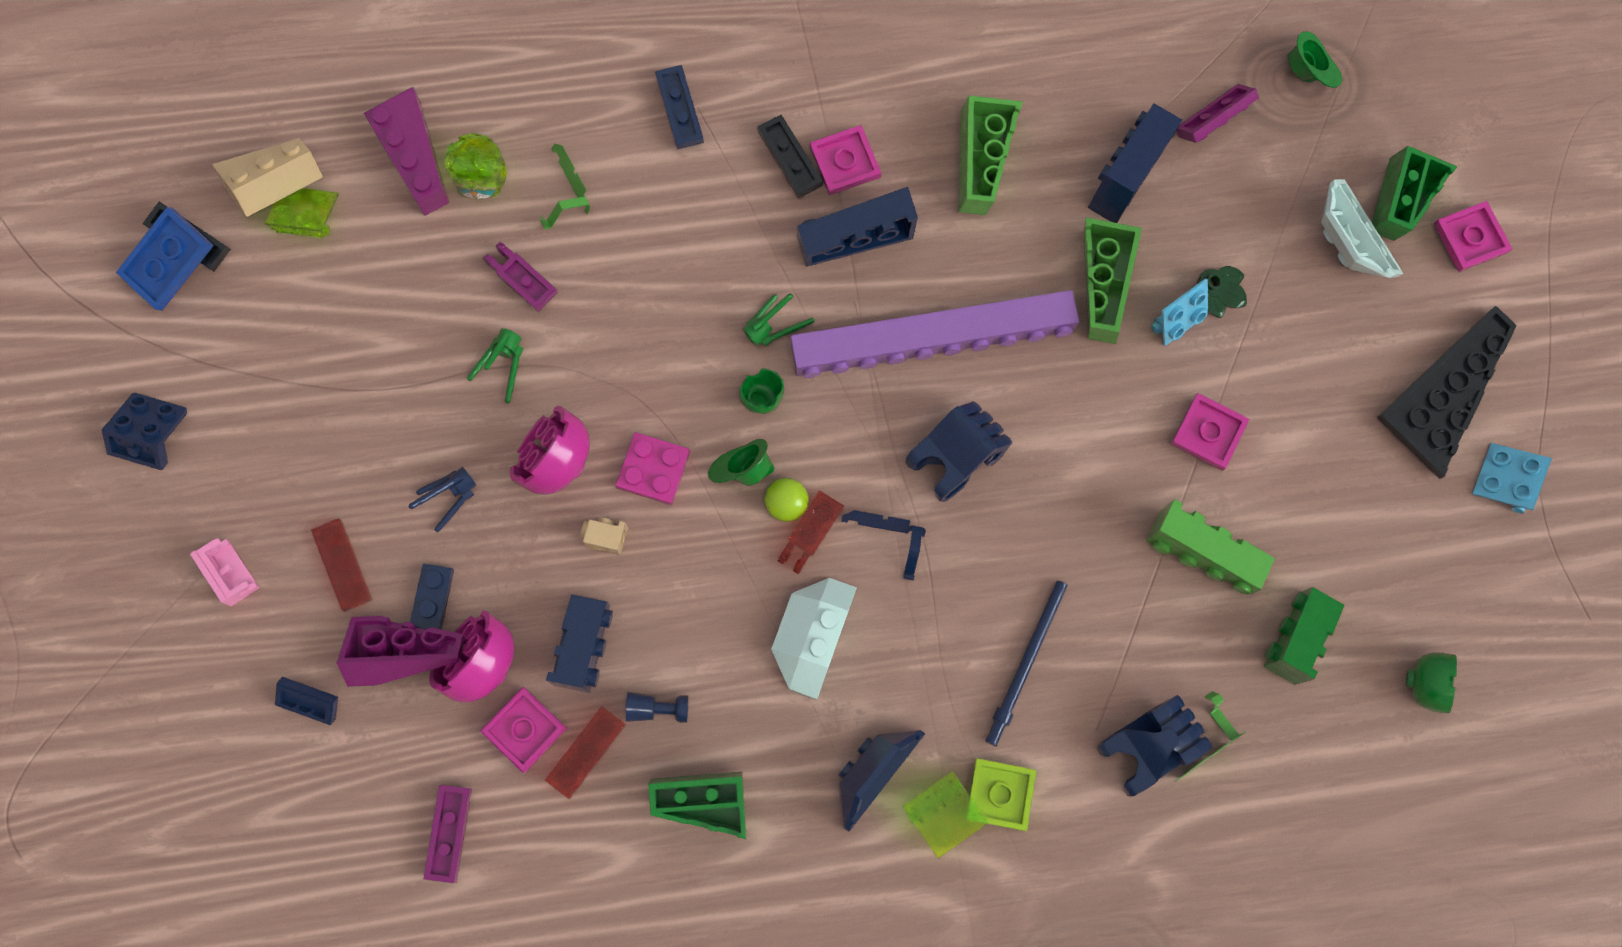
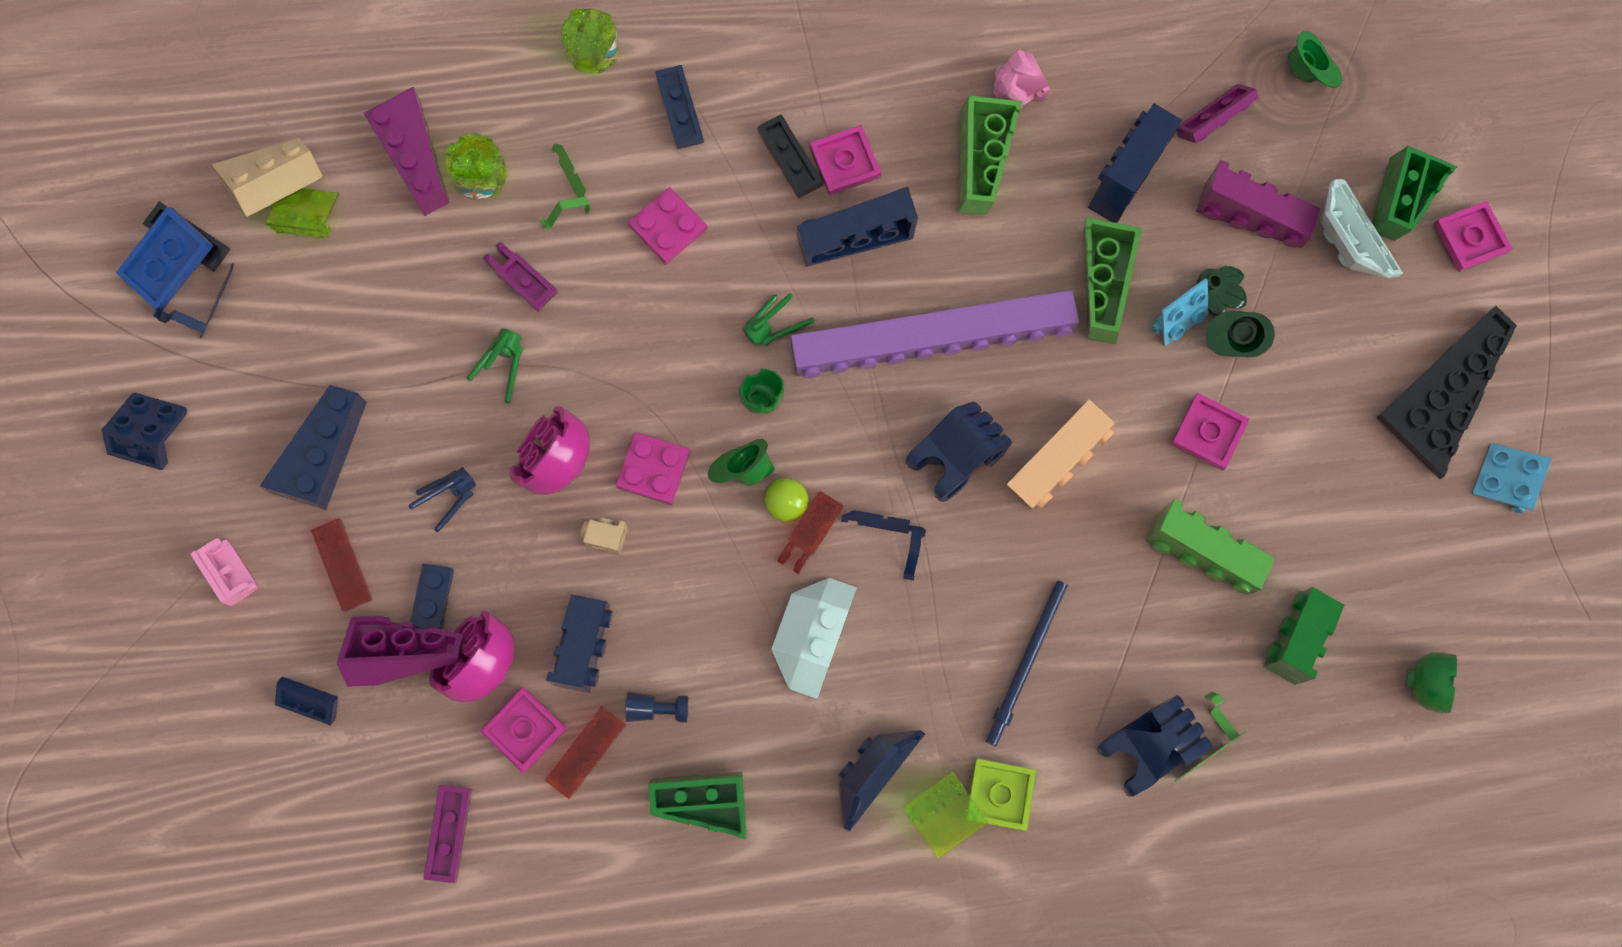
none -> dark blue piece [153,263,234,338]
none -> dark blue wedge [260,385,367,510]
none -> clear neon green brick [561,8,619,74]
none -> dark pink plate [628,187,707,265]
none -> bright pink helmet [993,48,1050,108]
none -> light nougat wedge [1007,399,1115,509]
none -> magenta wedge [1196,160,1320,248]
none -> dark green piece [1206,311,1275,357]

